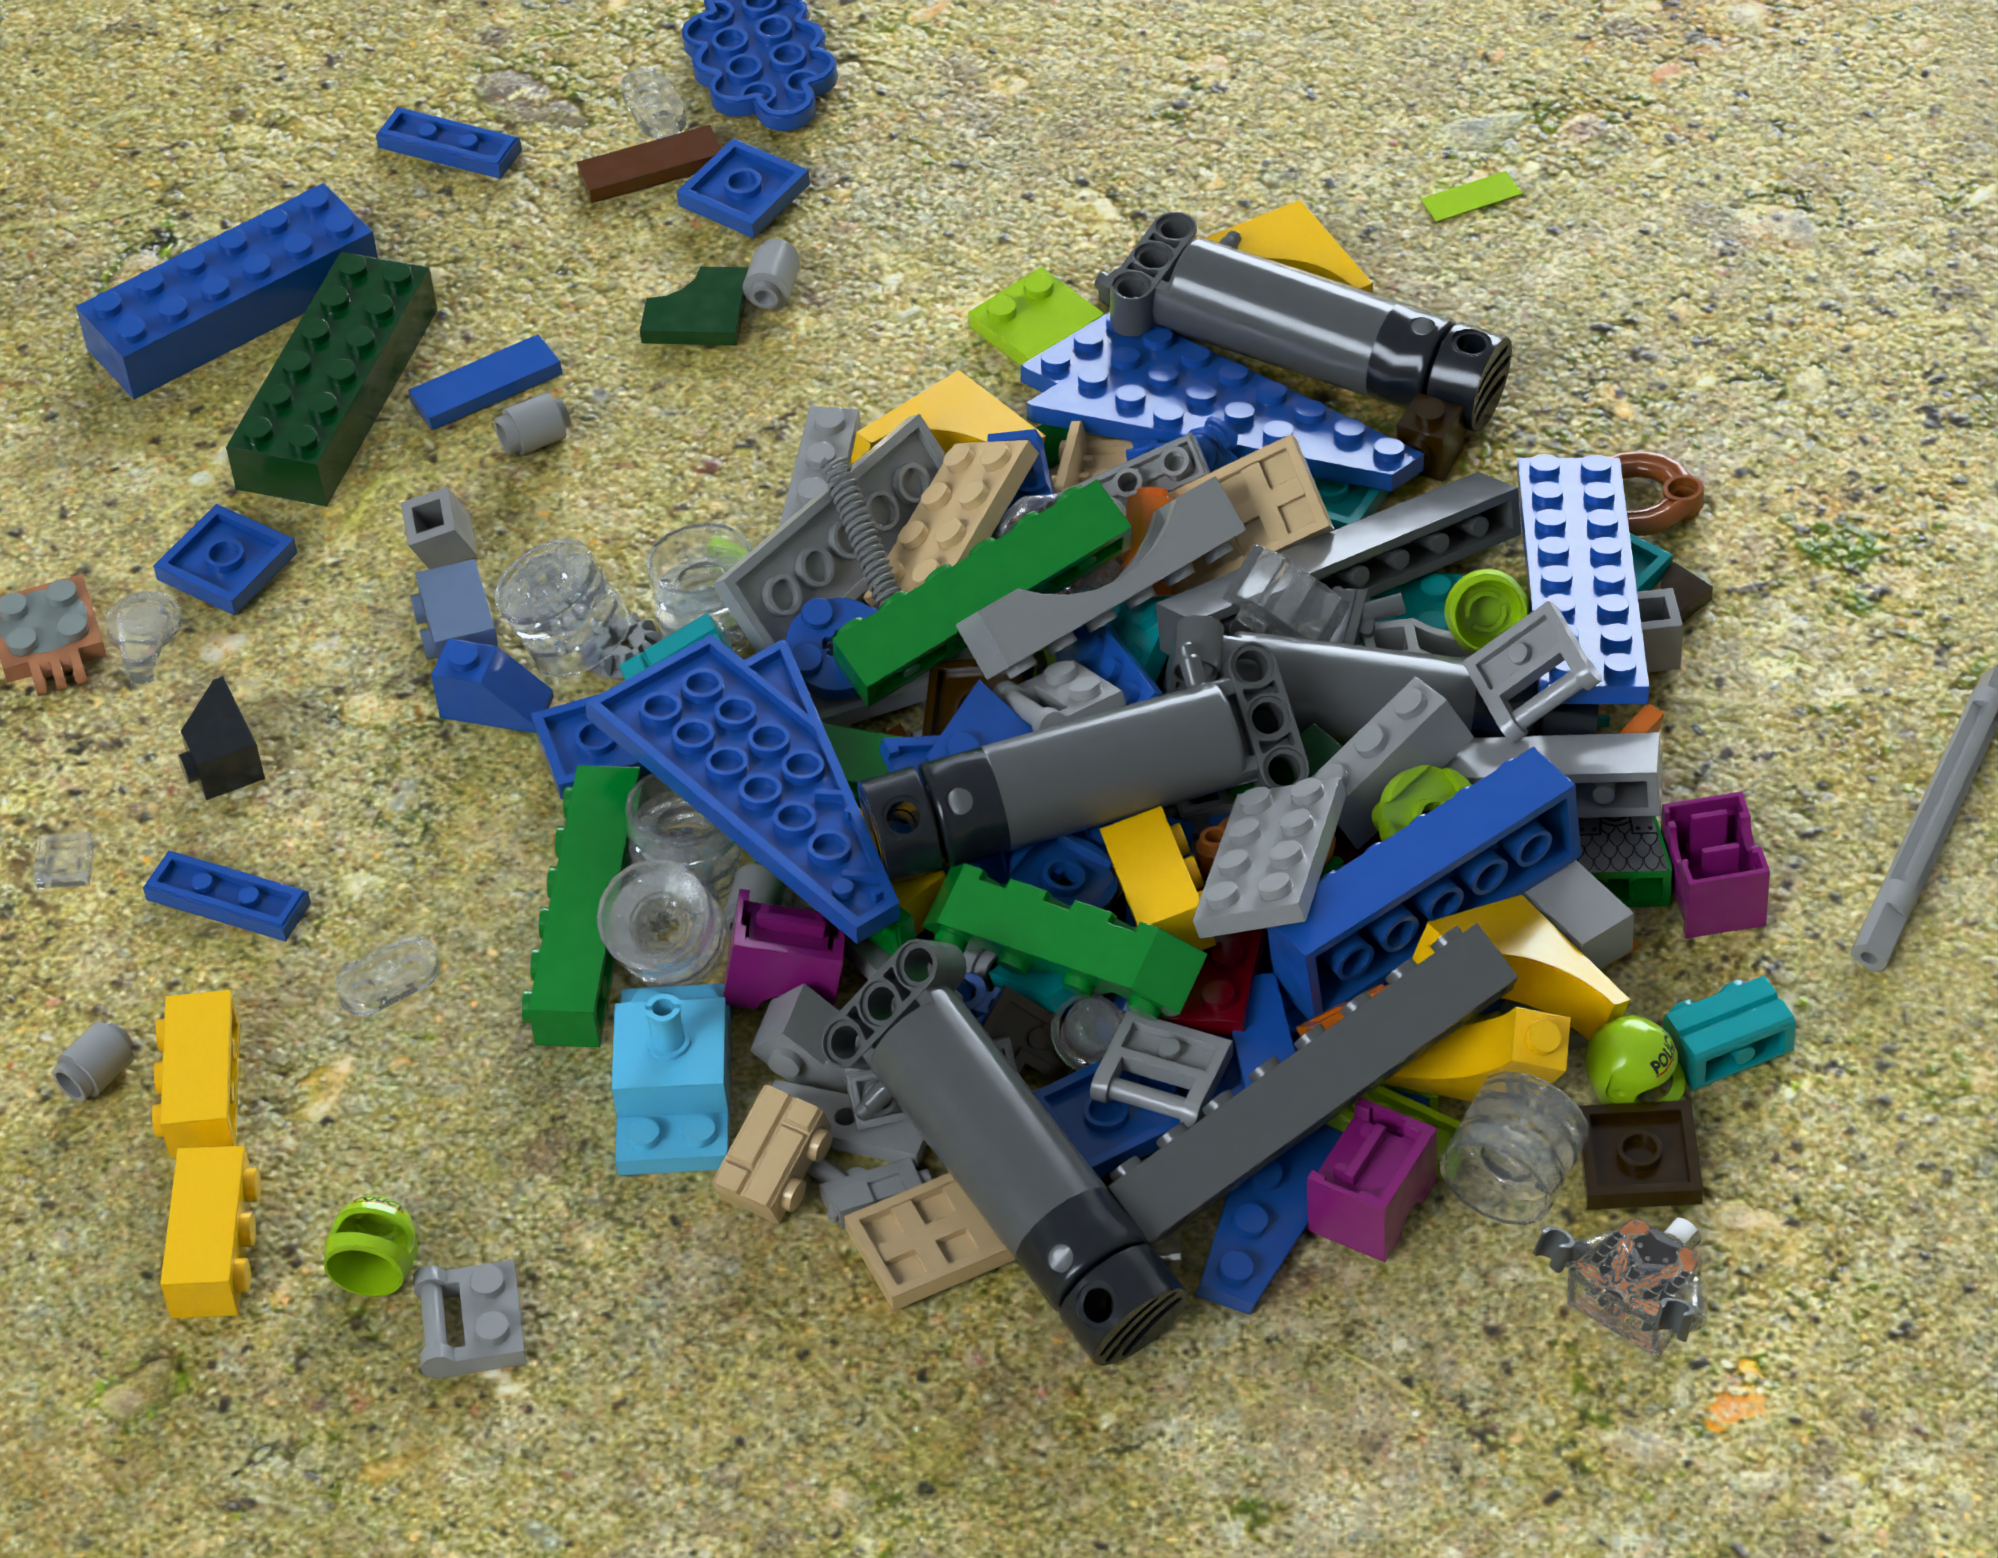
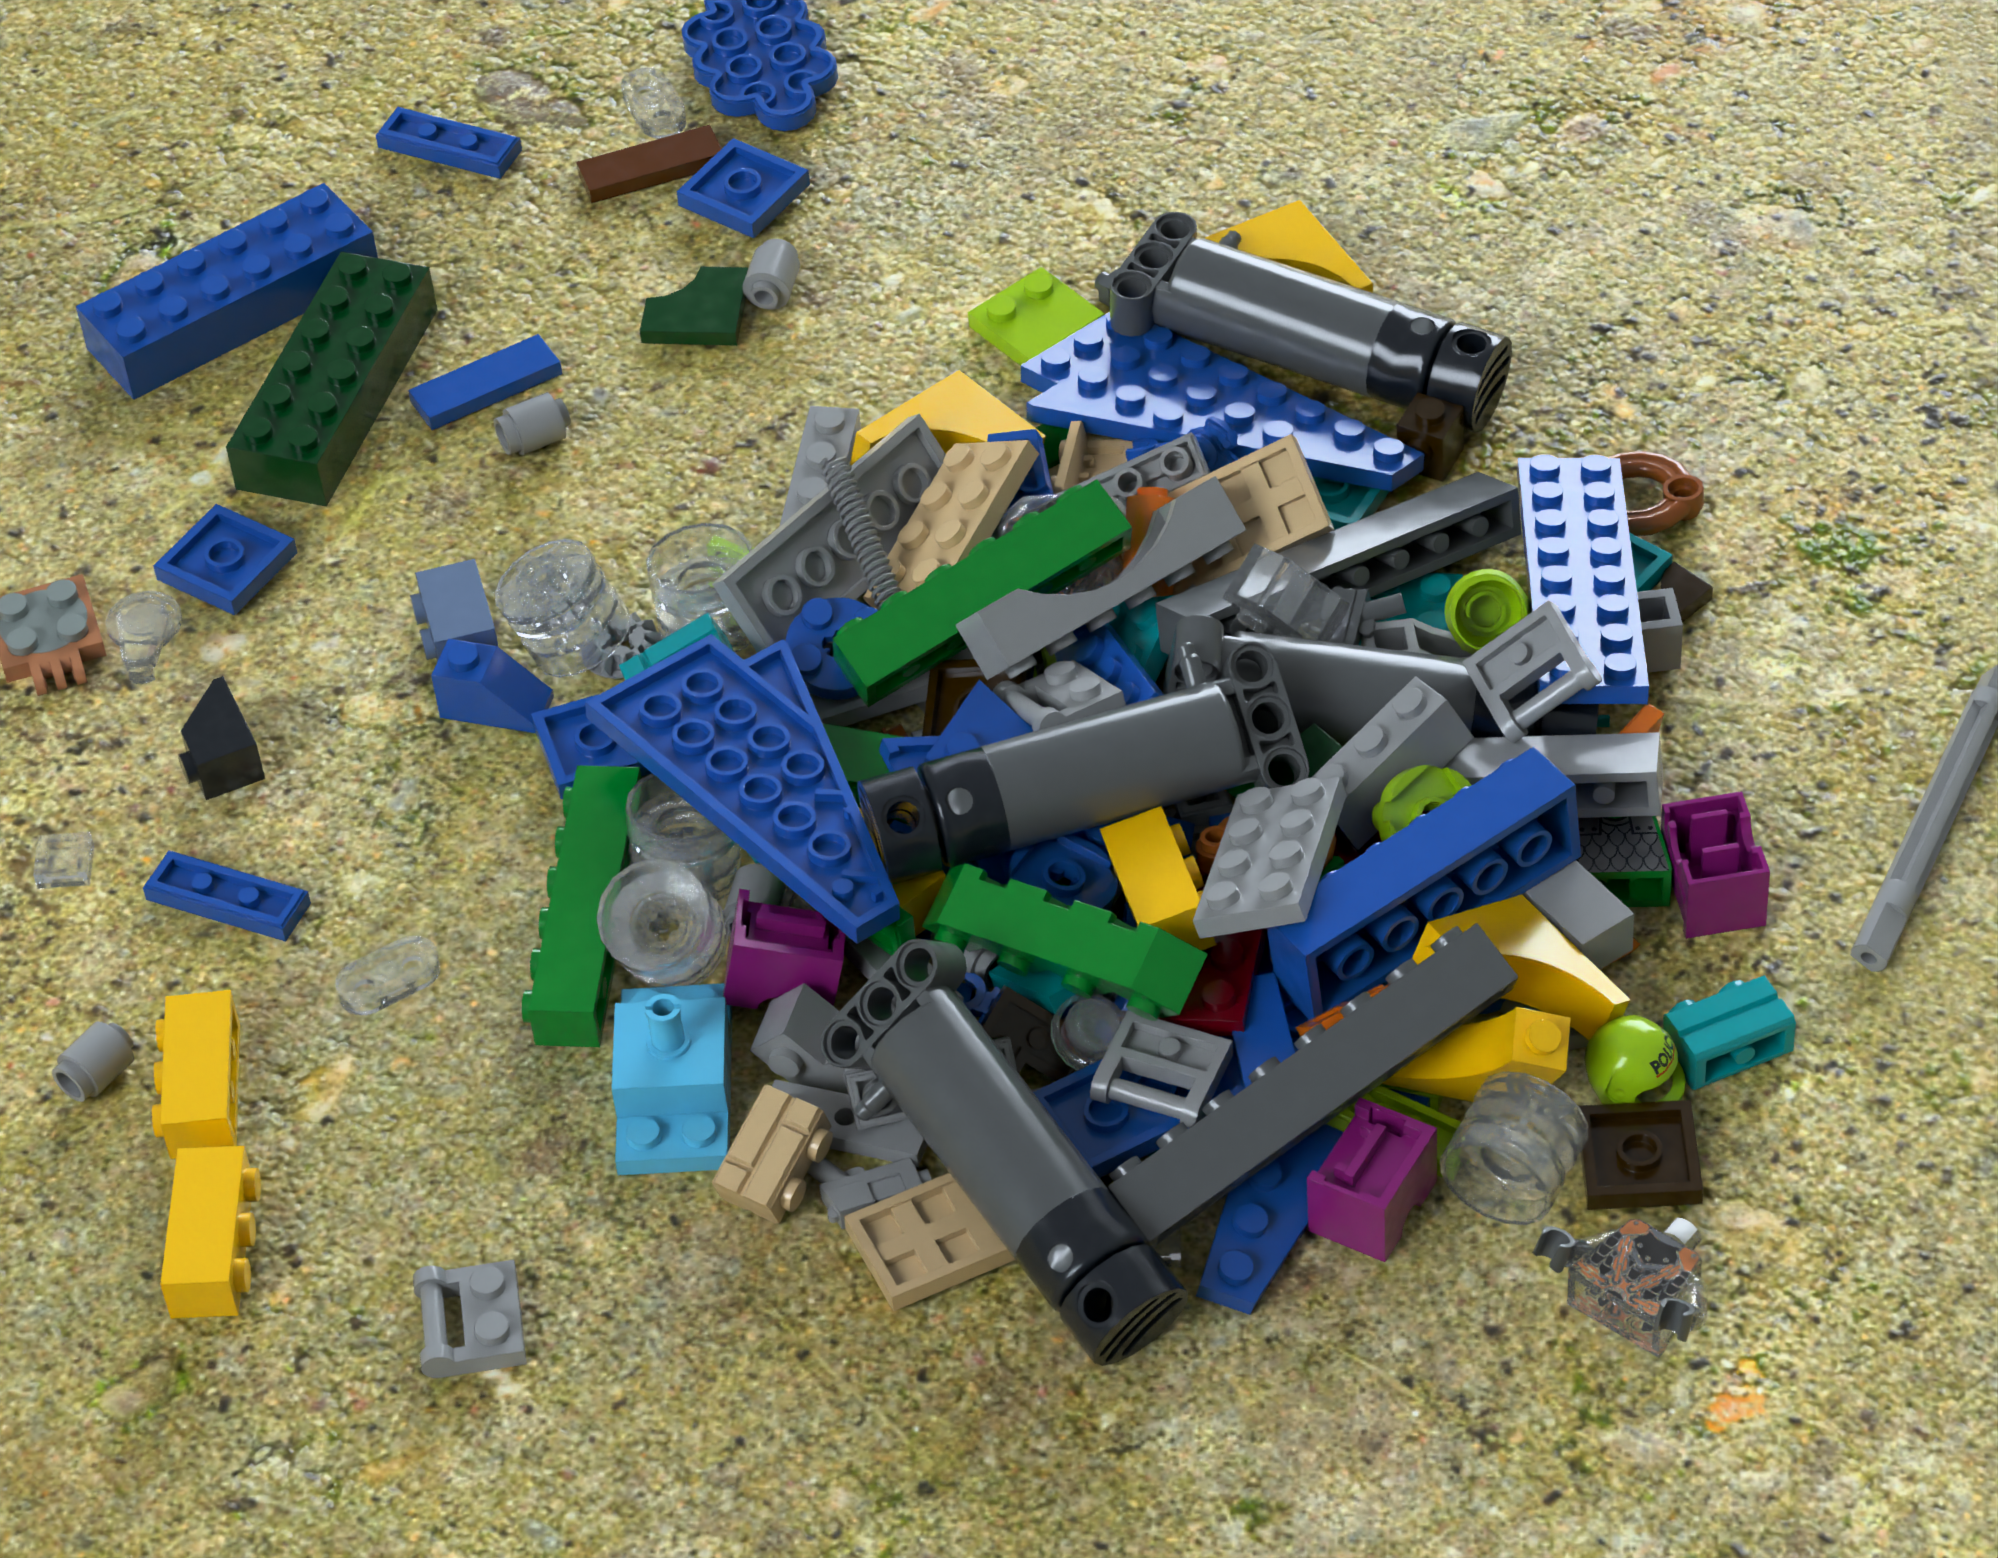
lime helmet [324,1195,418,1297] -> none
light grey brick [401,487,477,569] -> none
lime sticker [1420,171,1523,222] -> none

